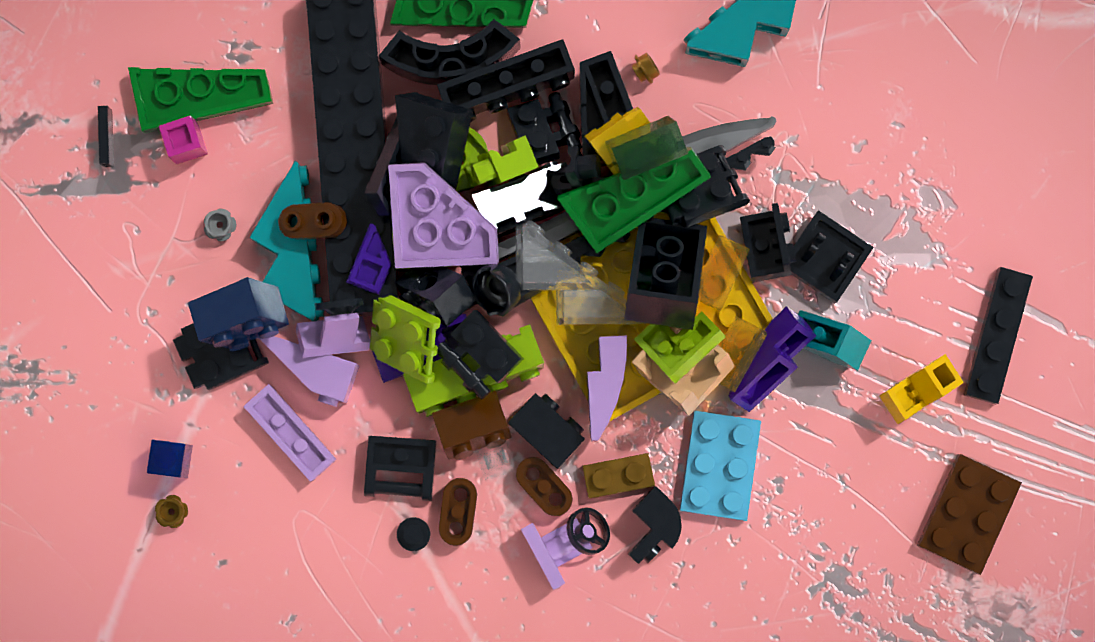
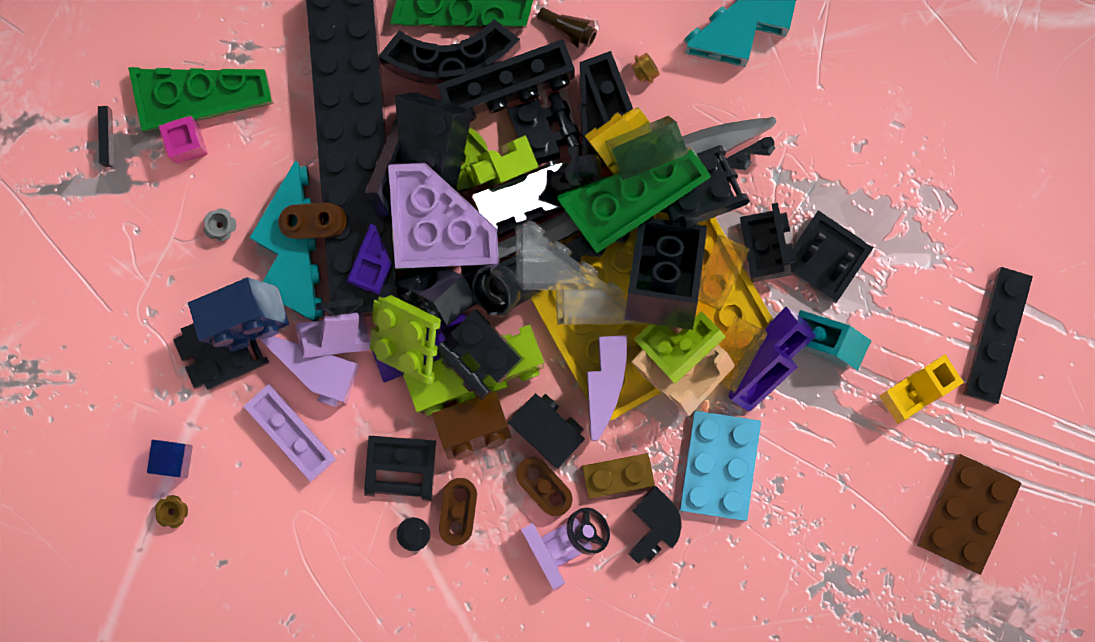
none -> dark brown cone [537,7,597,51]

